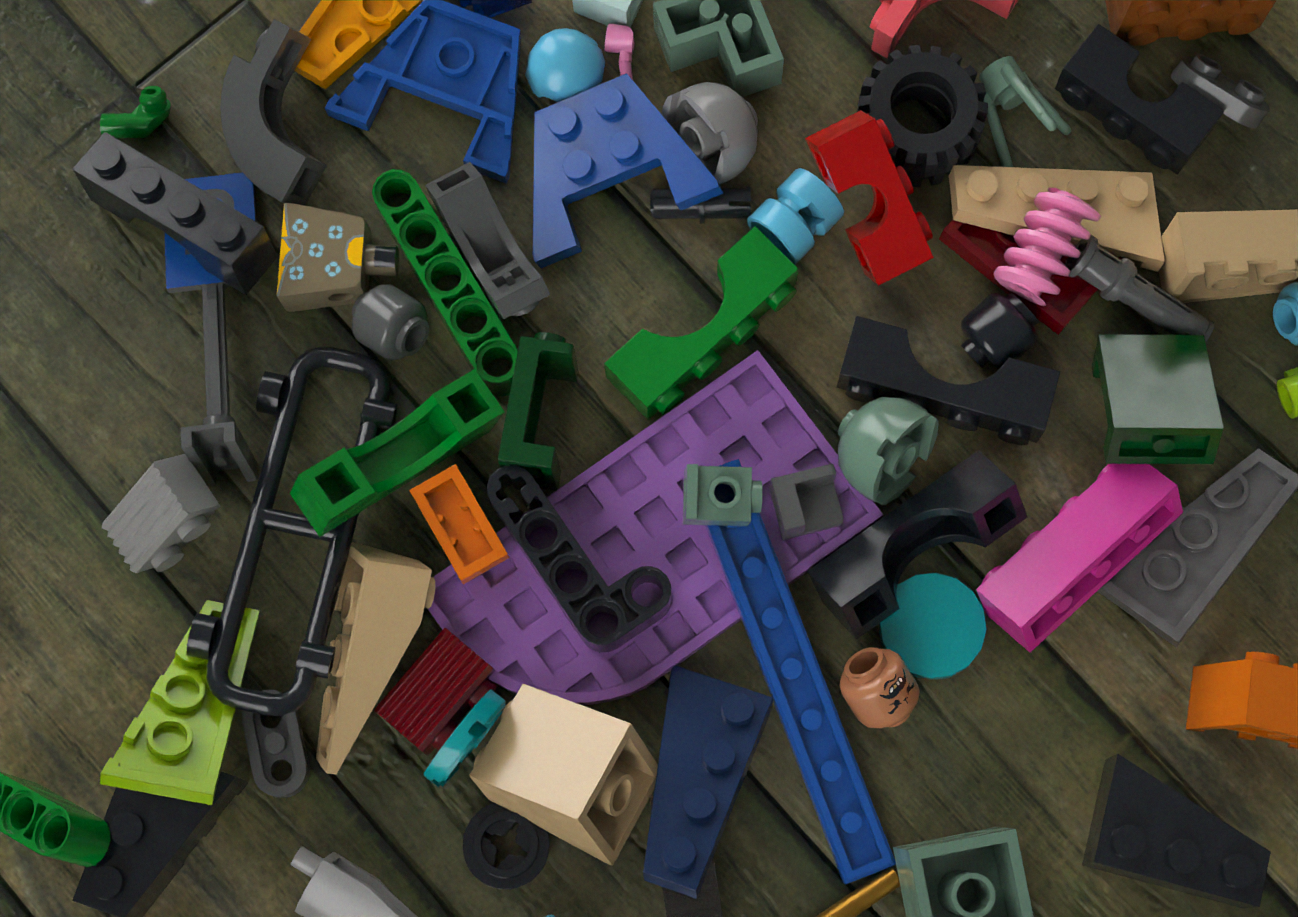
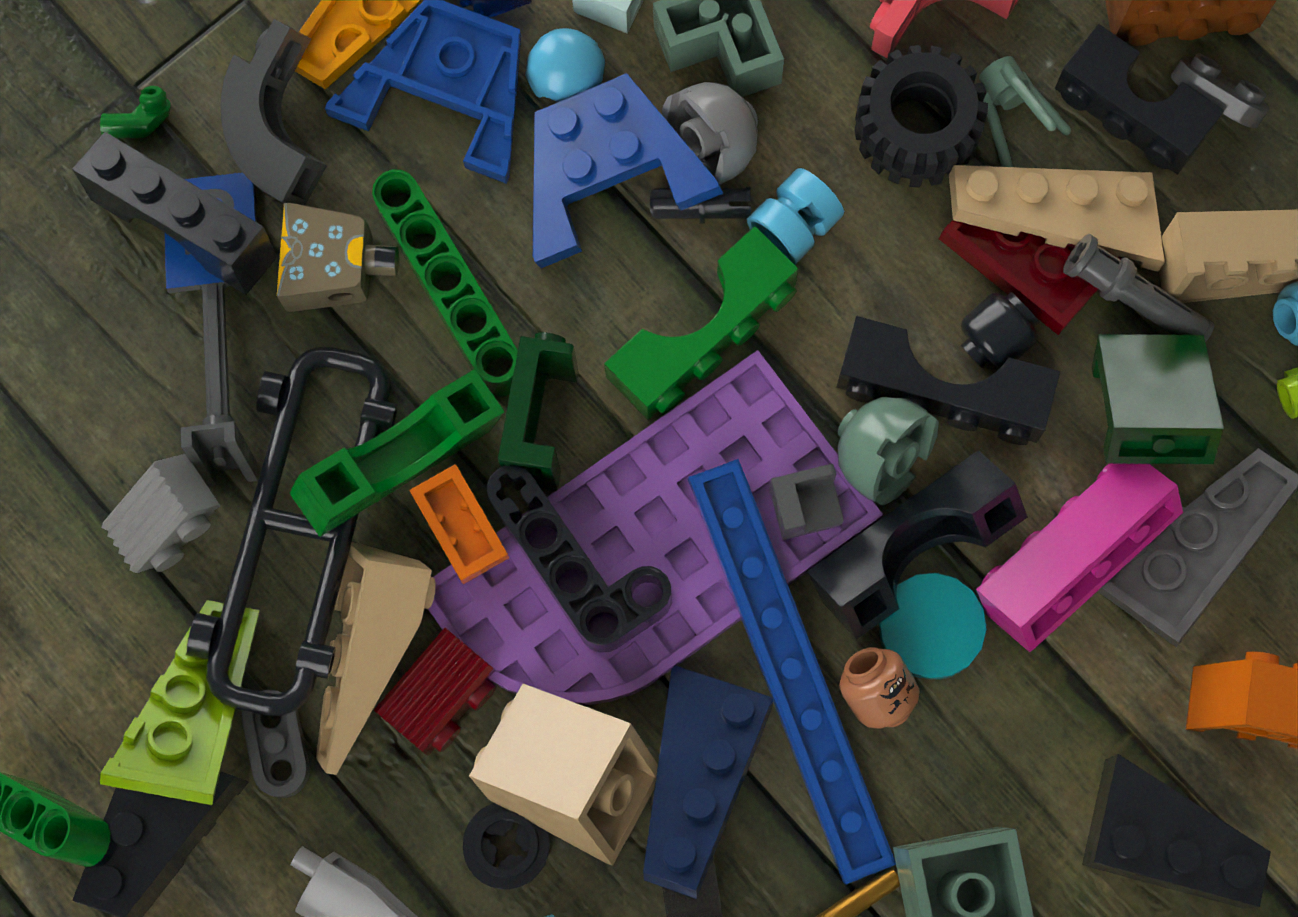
dark grey head [352,284,430,361] -> none
teal tile [423,689,506,788] -> none
dark grey arch [425,162,550,319] -> none
bright pink hand [605,23,635,80] -> none
sand green brick [683,464,762,526] -> none
red arch [805,110,934,286] -> none
bright pink piece [993,187,1101,306] -> none

